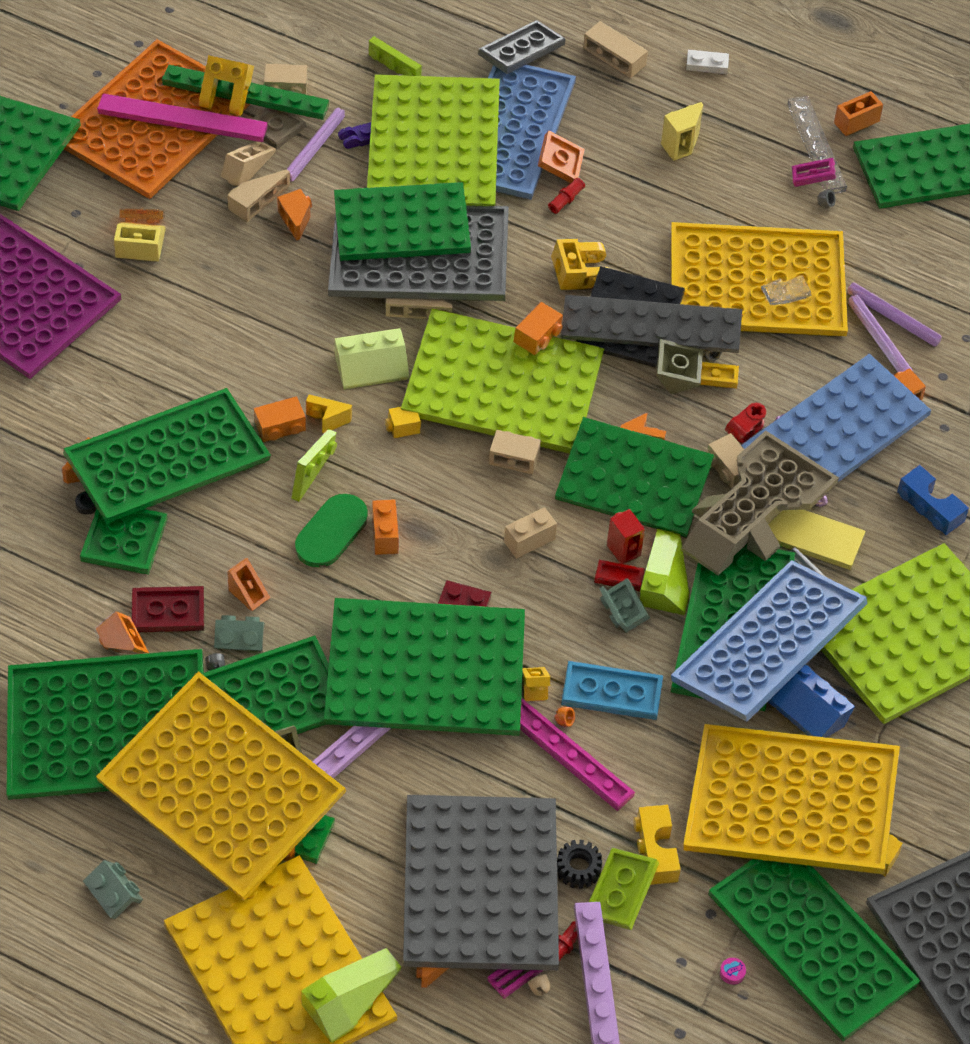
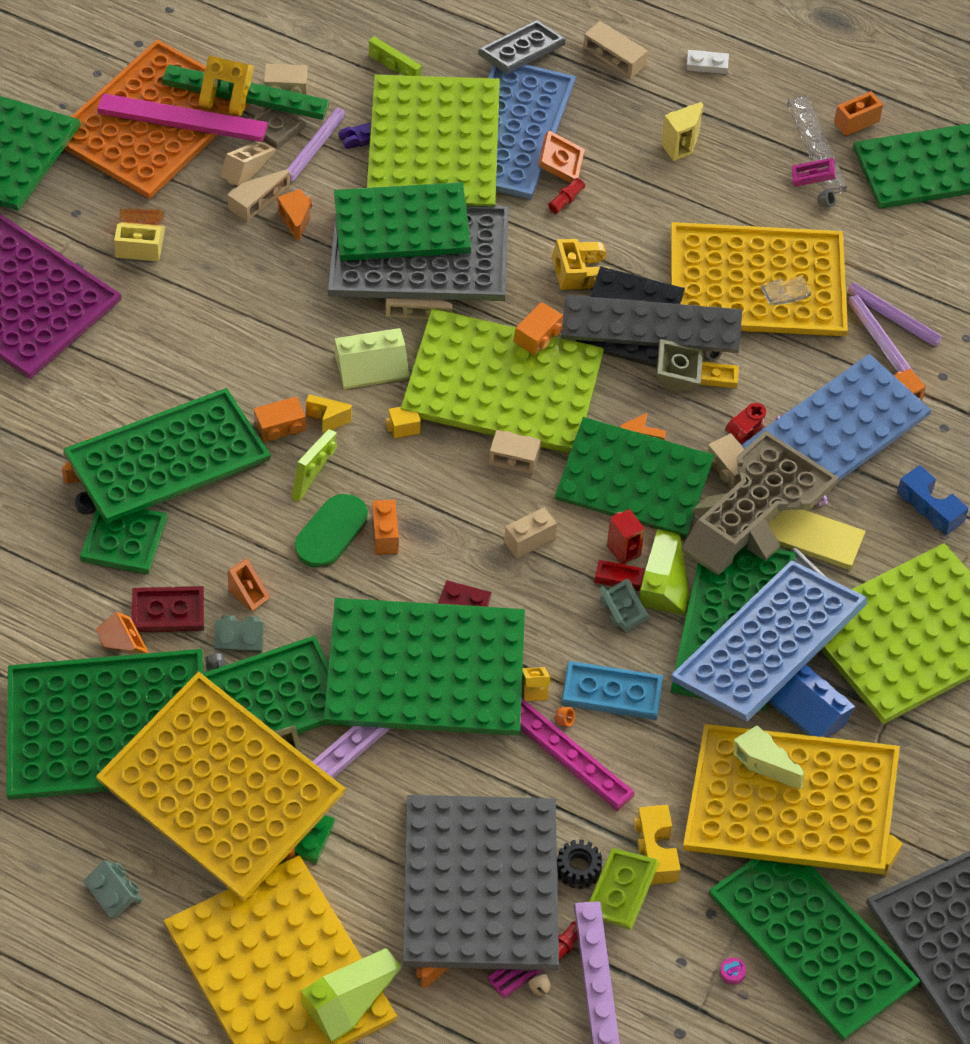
none -> yellowish green slope [734,725,804,789]

